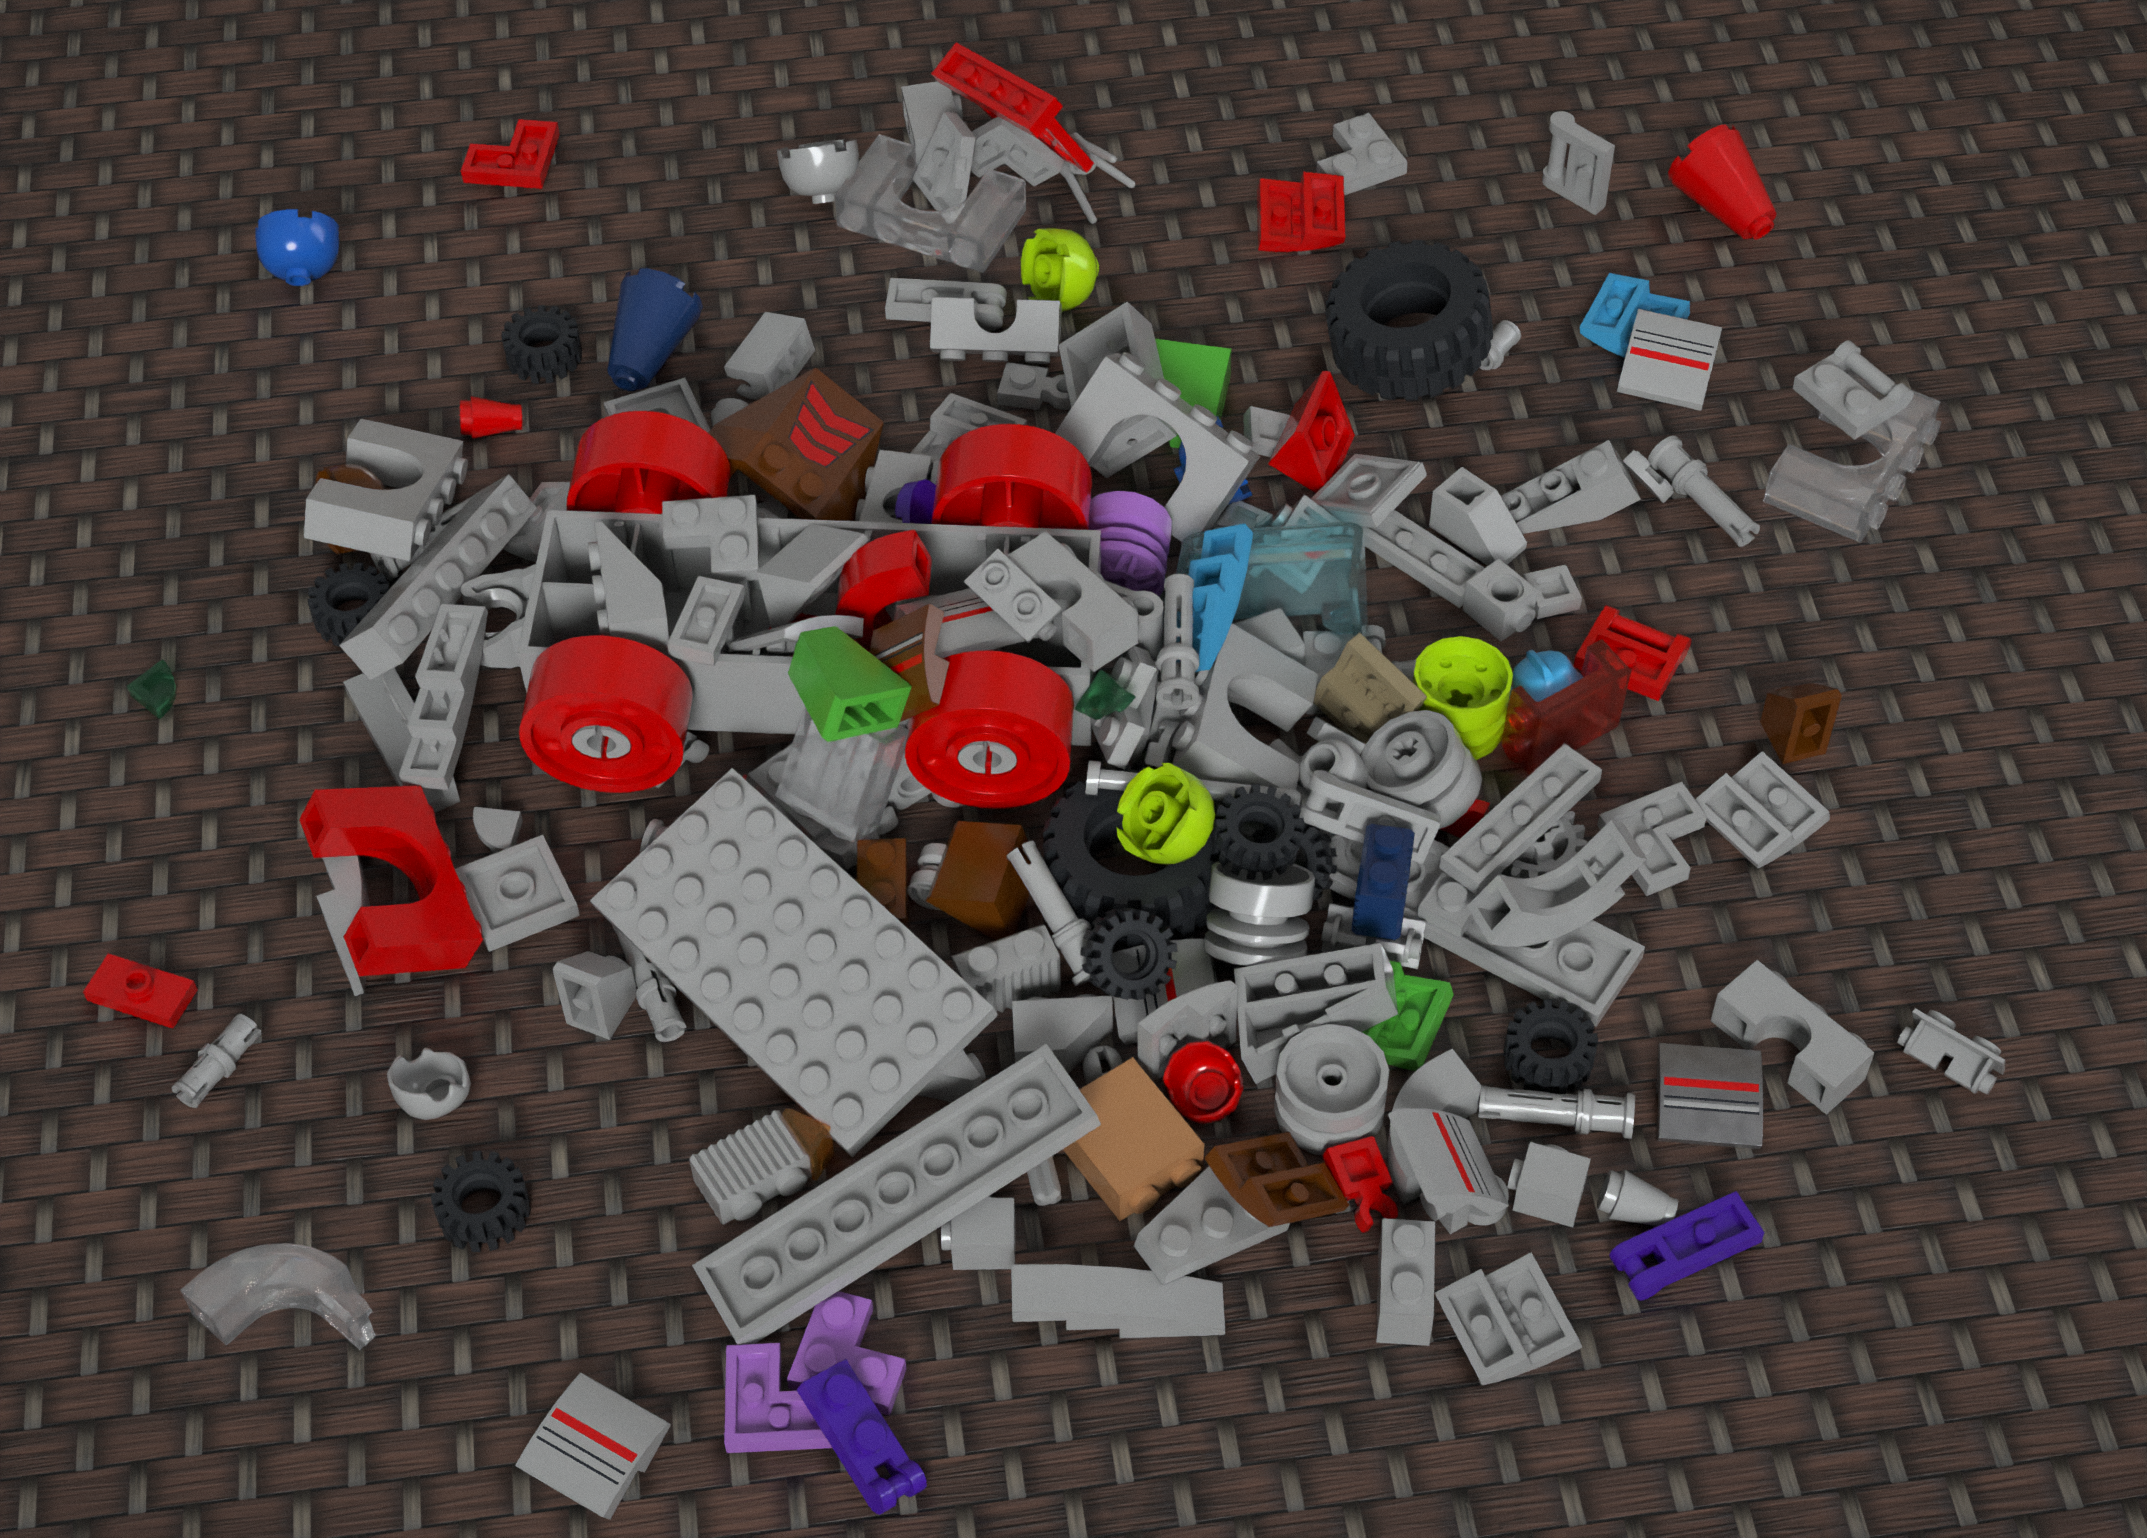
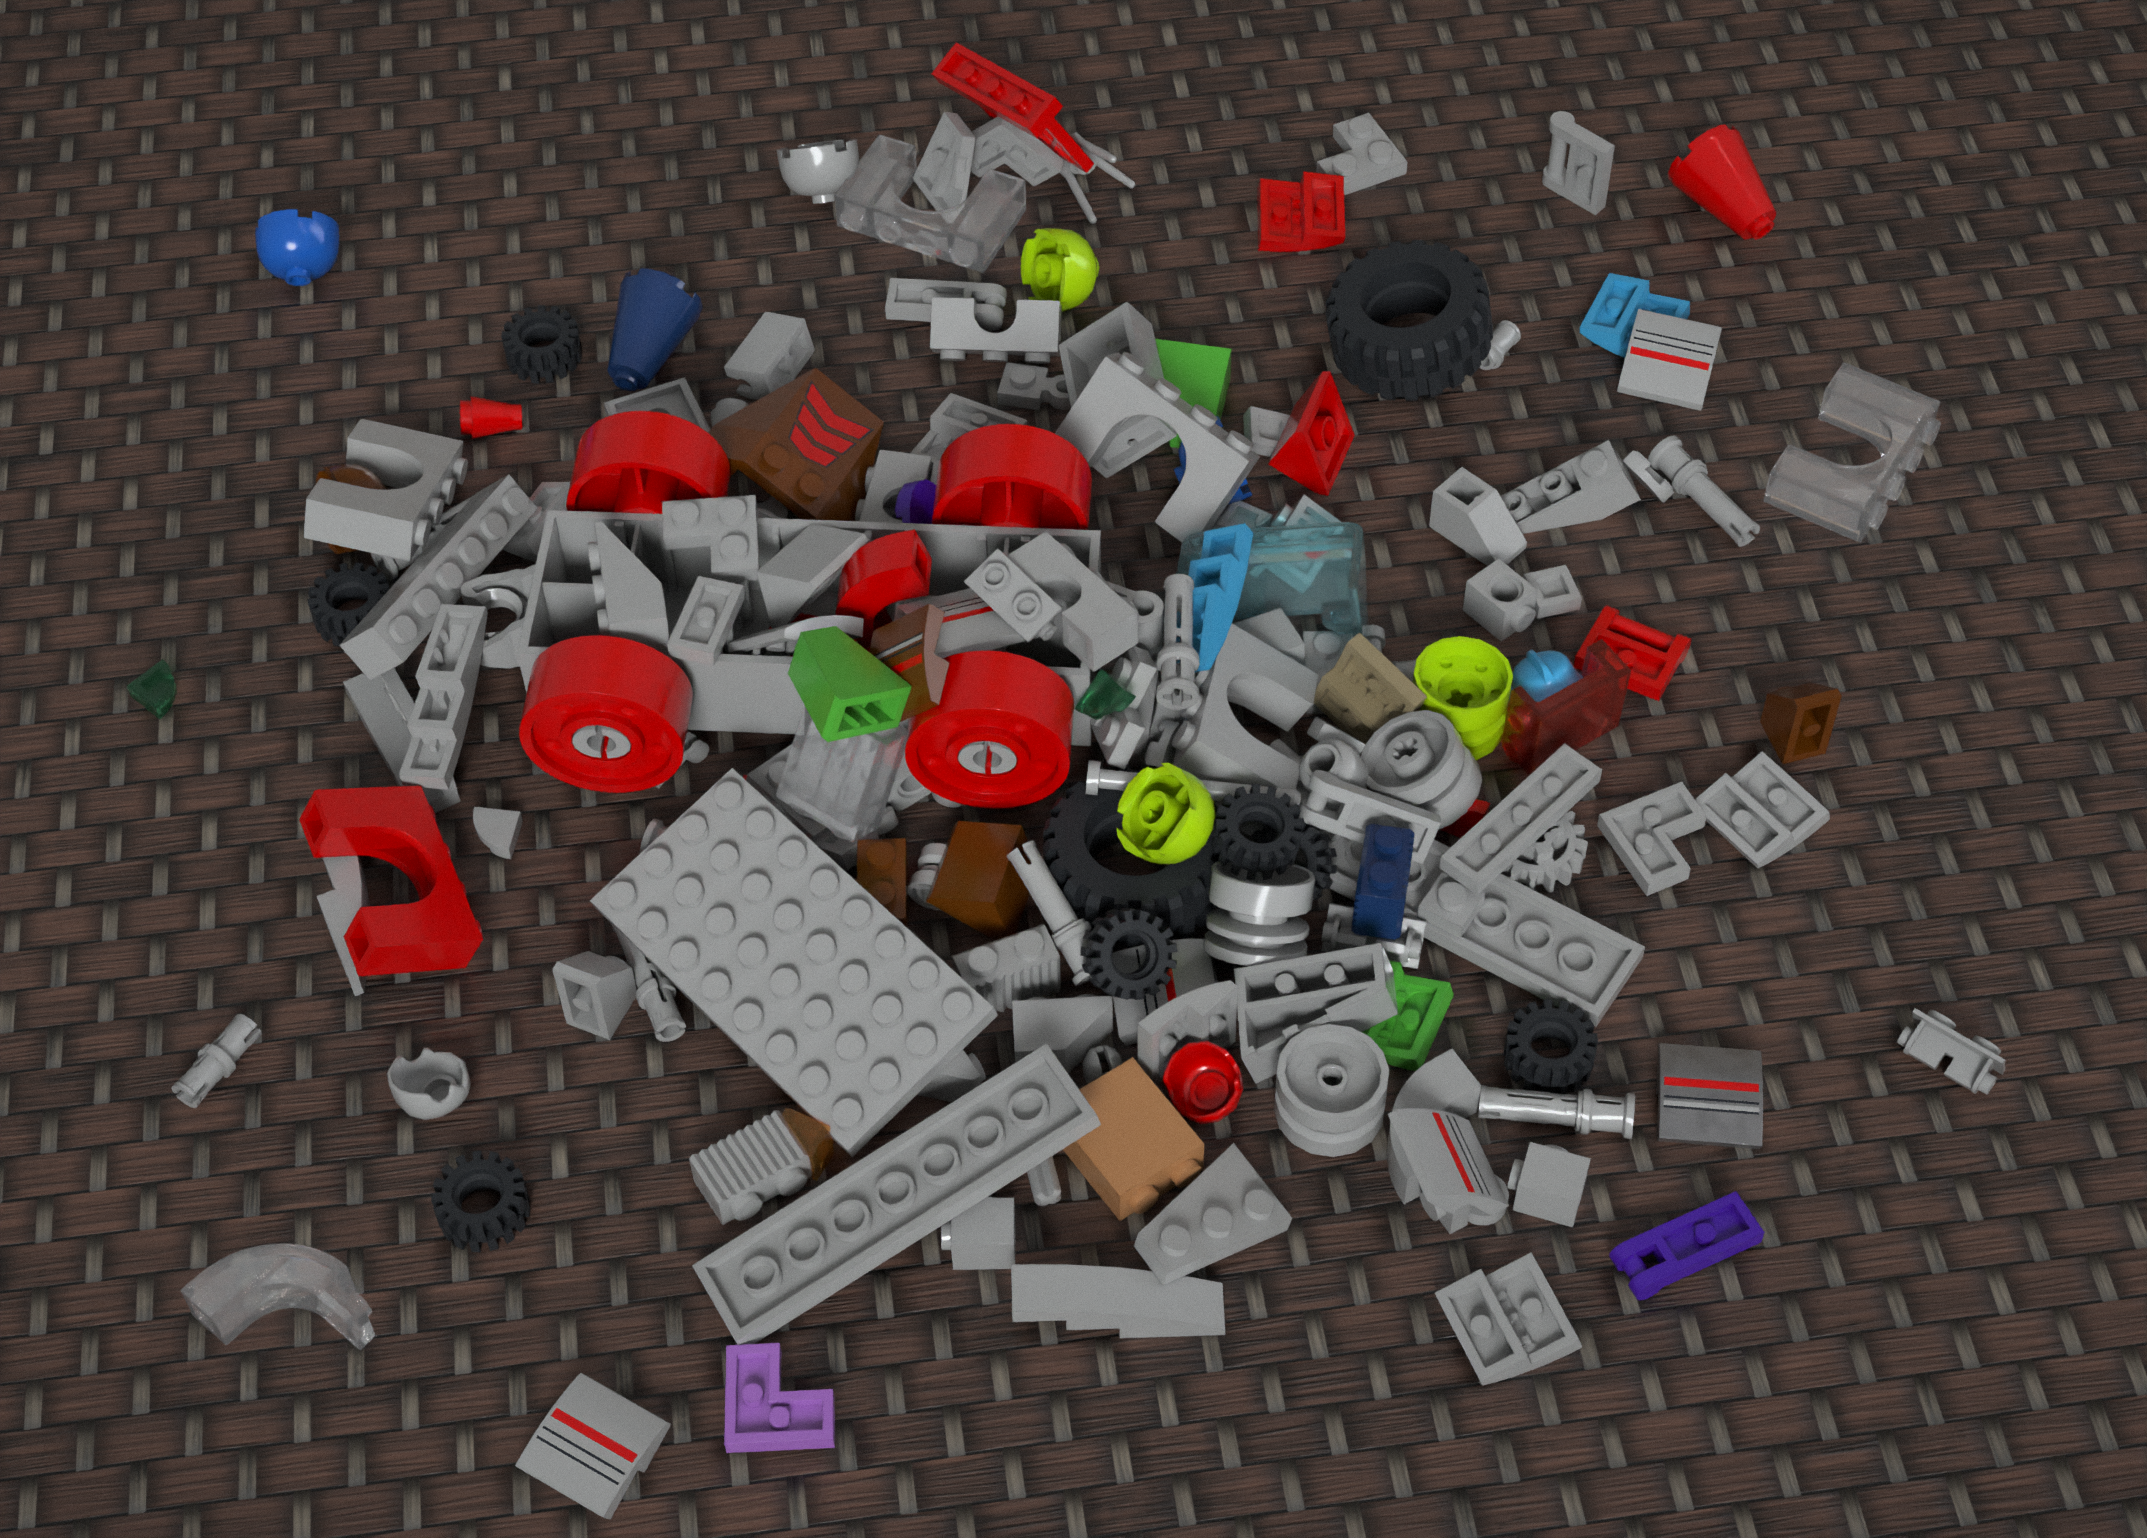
red plate [83,953,198,1029] -> none
light grey plate [455,835,580,952] -> none
red plate [461,119,560,189] -> none
medium lavender plate [787,1291,907,1416] -> none
dark purple plate [796,1359,927,1515] -> none
light grey brick [901,81,968,169] -> none
medium lavender wheel [1088,491,1172,597] -> none
reddish brown slope [1204,1132,1349,1227] -> none
light grey plate [1311,454,1427,528] -> none
red plate [1322,1136,1398,1233] -> none
light grey plate [1355,510,1484,608] -> none
light grey brick [1376,1218,1435,1346] -> none
light grey arch [1466,820,1647,947] -> none
light grey cone [1596,1170,1678,1226] -> none
light grey arch [1711,960,1874,1115] -> none
light grey plate [1792,340,1914,440] -> none

